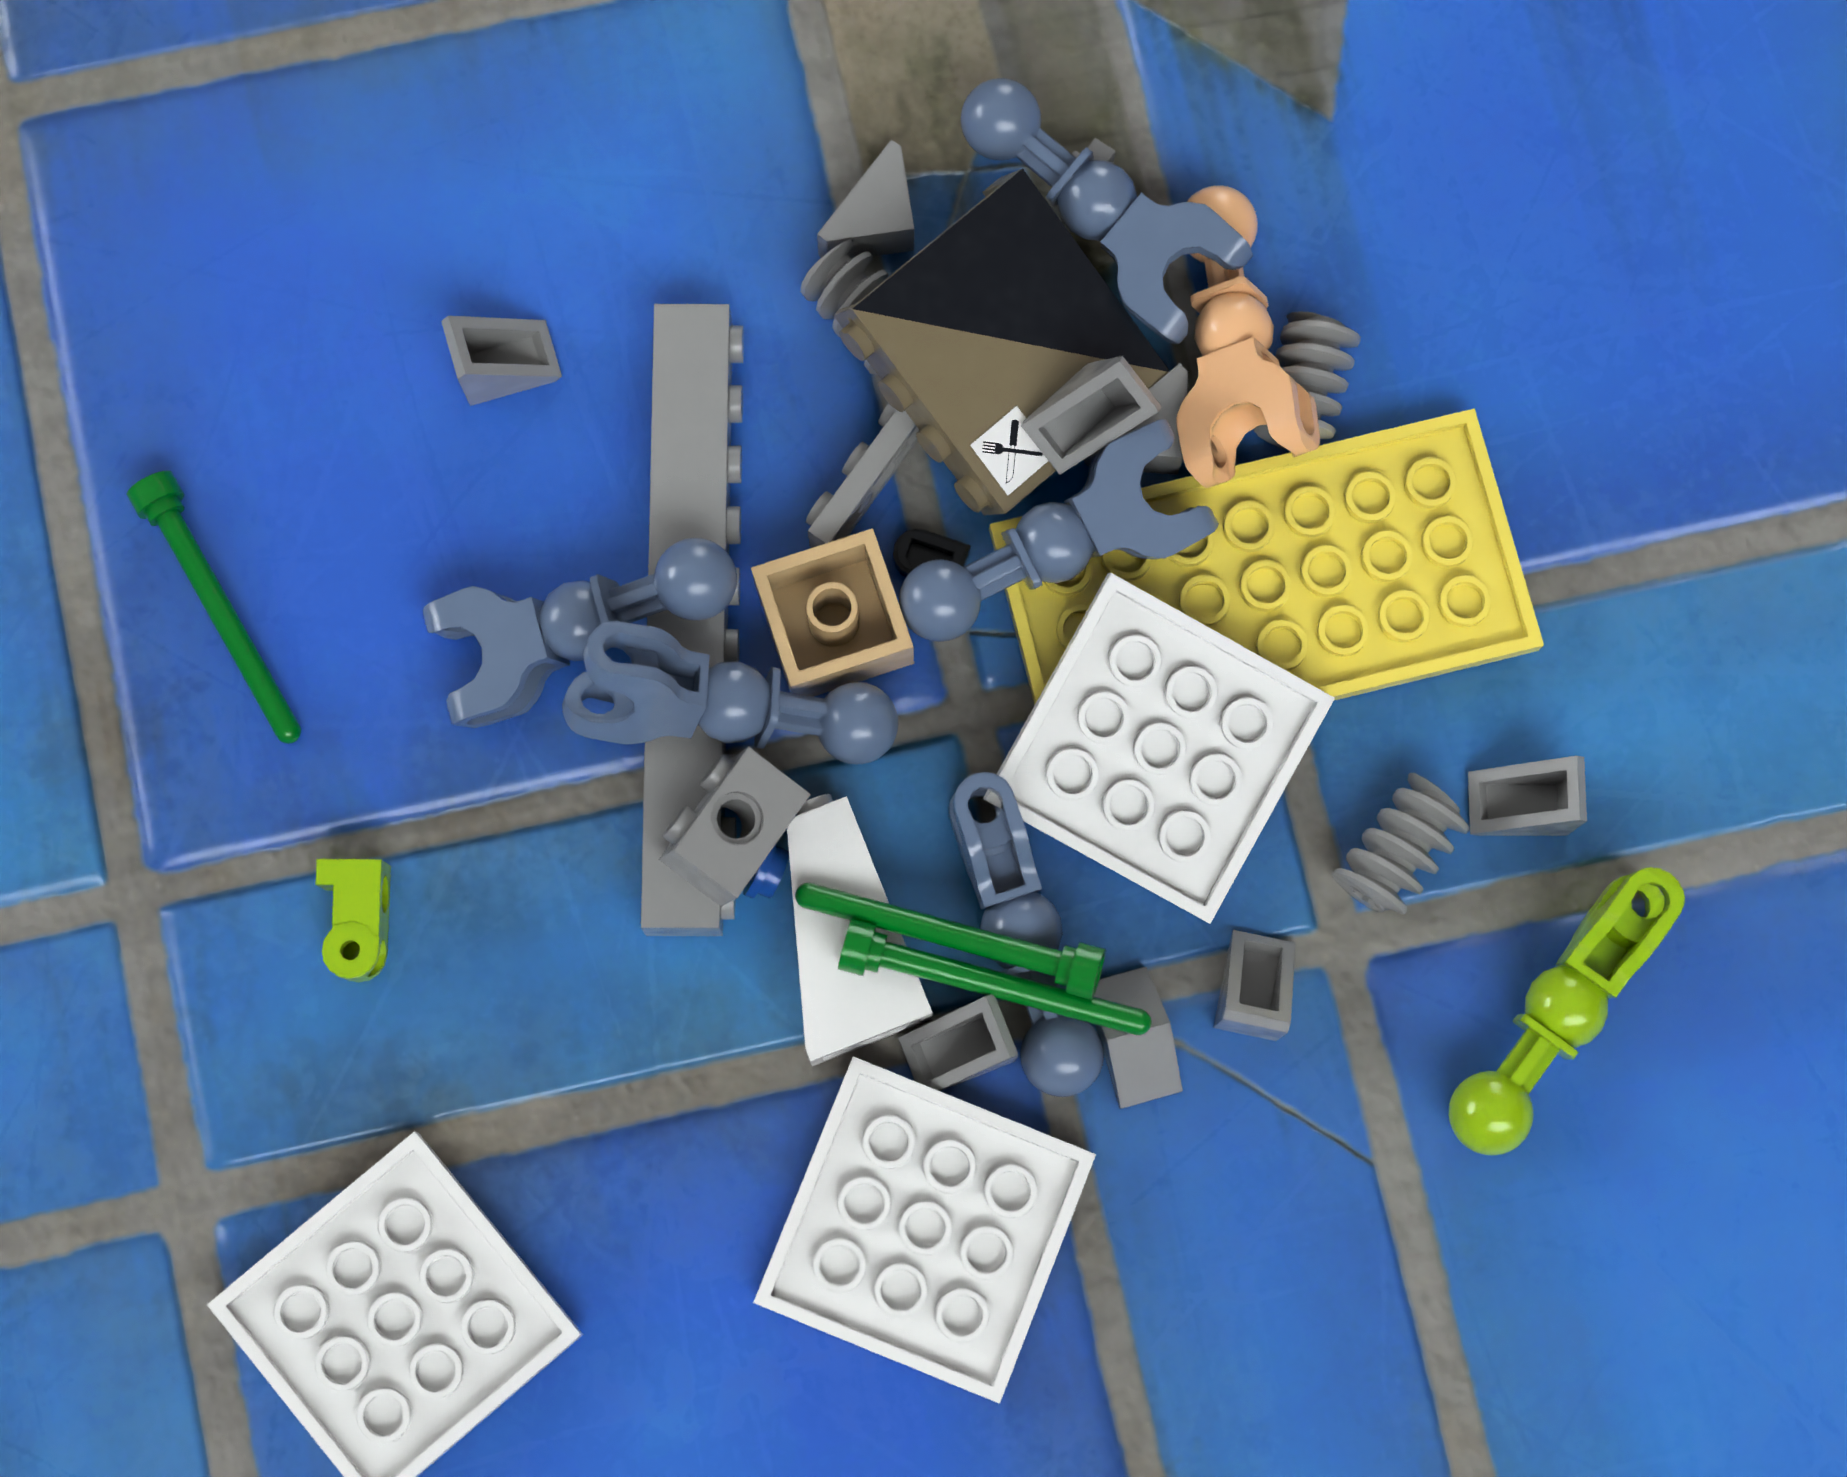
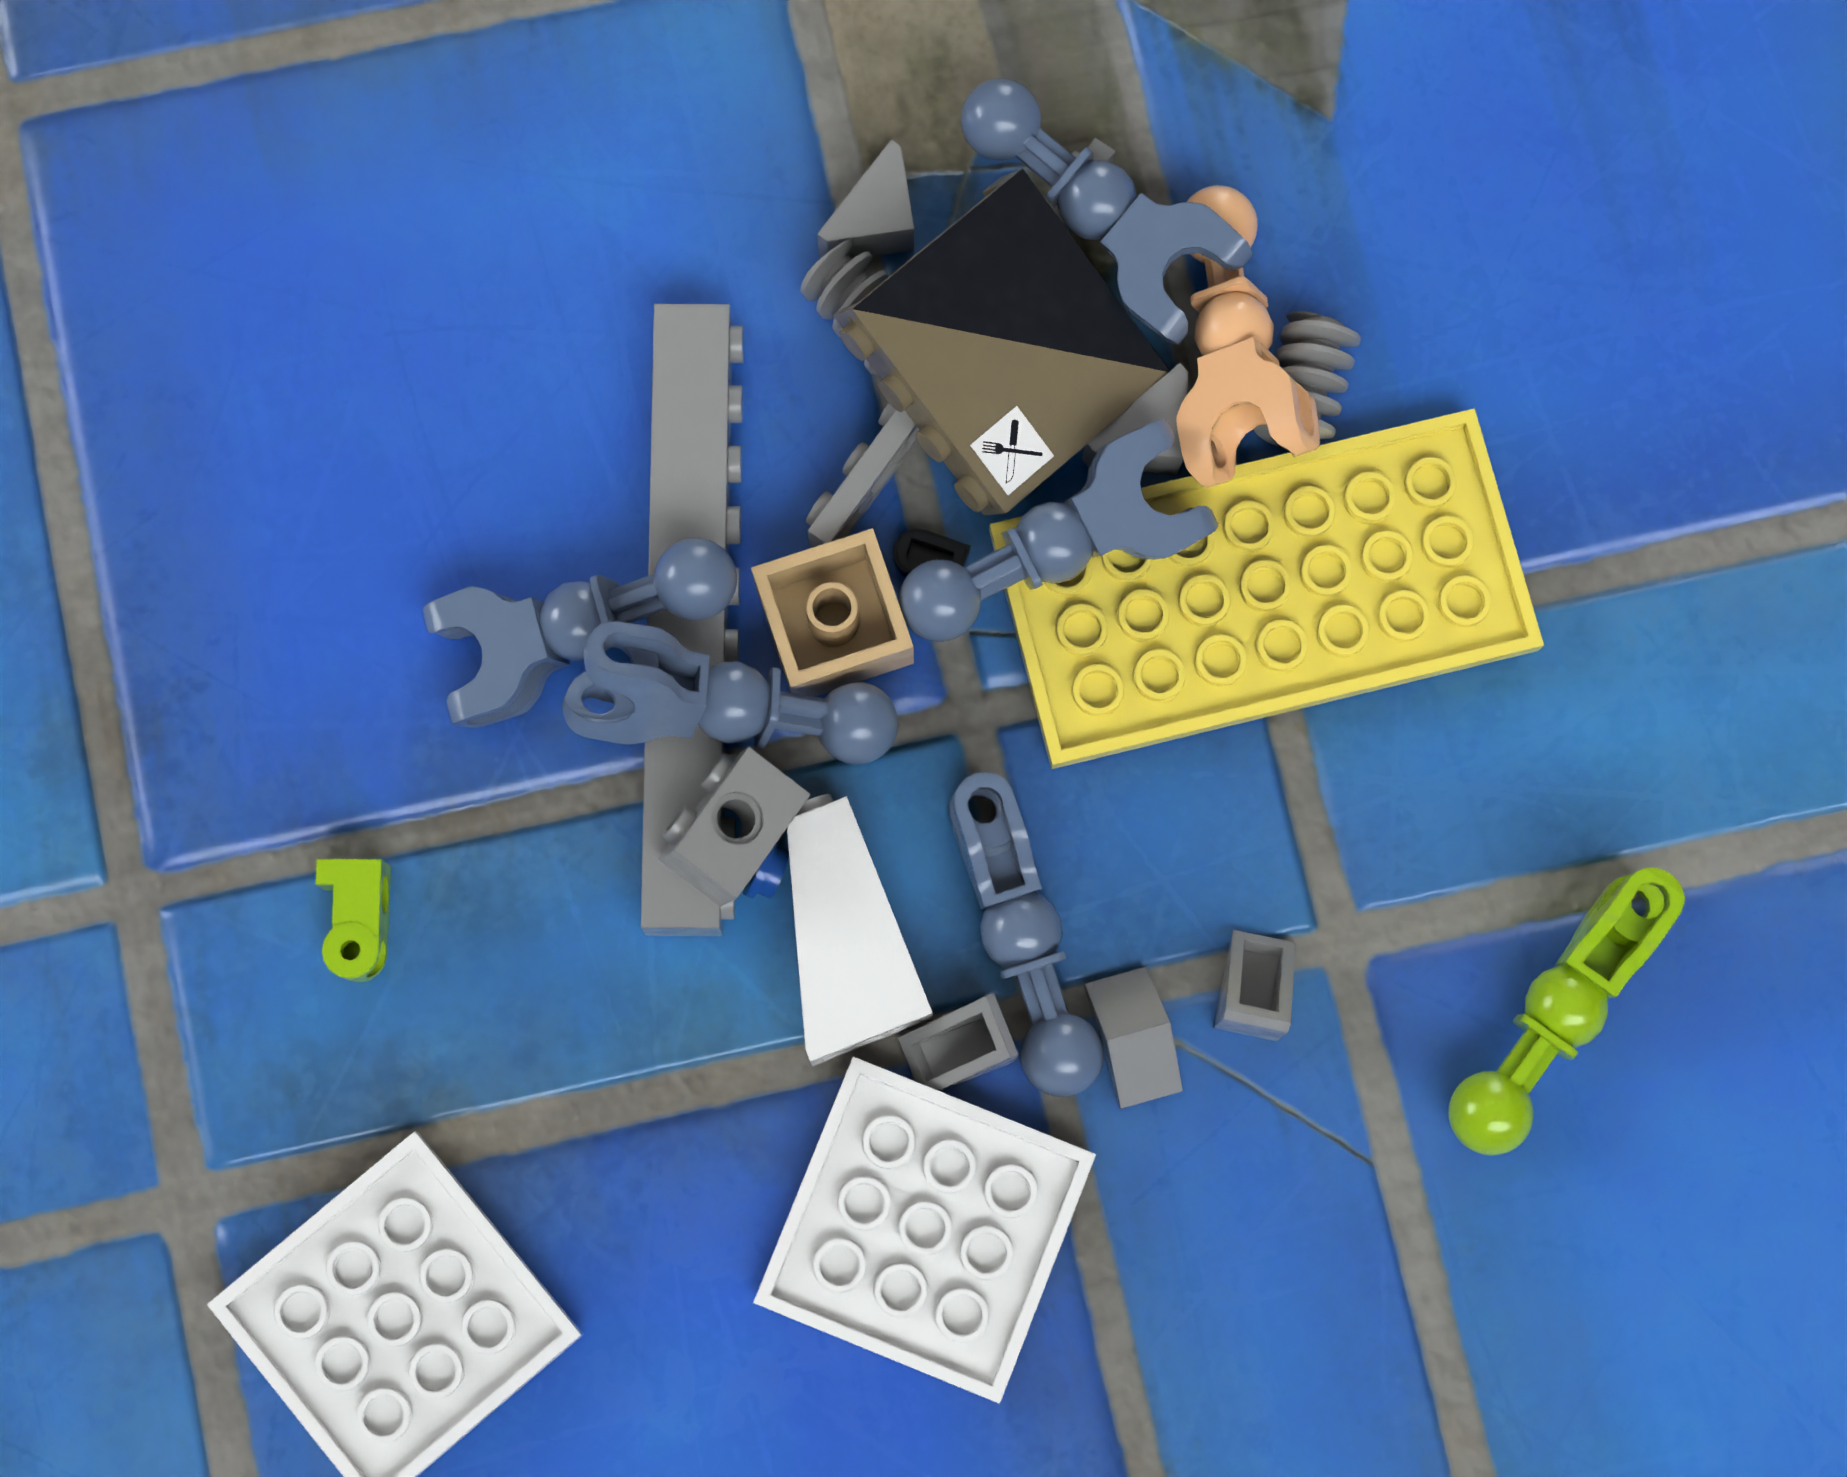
green piece [126,470,301,744] -> none
light grey slope [441,316,562,406] -> none
green piece [795,883,1106,1000] -> none
green piece [838,918,1152,1035] -> none
white plate [983,573,1335,924] -> none
light grey slope [1021,356,1162,475] -> none
light grey piece [1332,773,1470,915] -> none
light grey slope [1468,755,1587,836] -> none

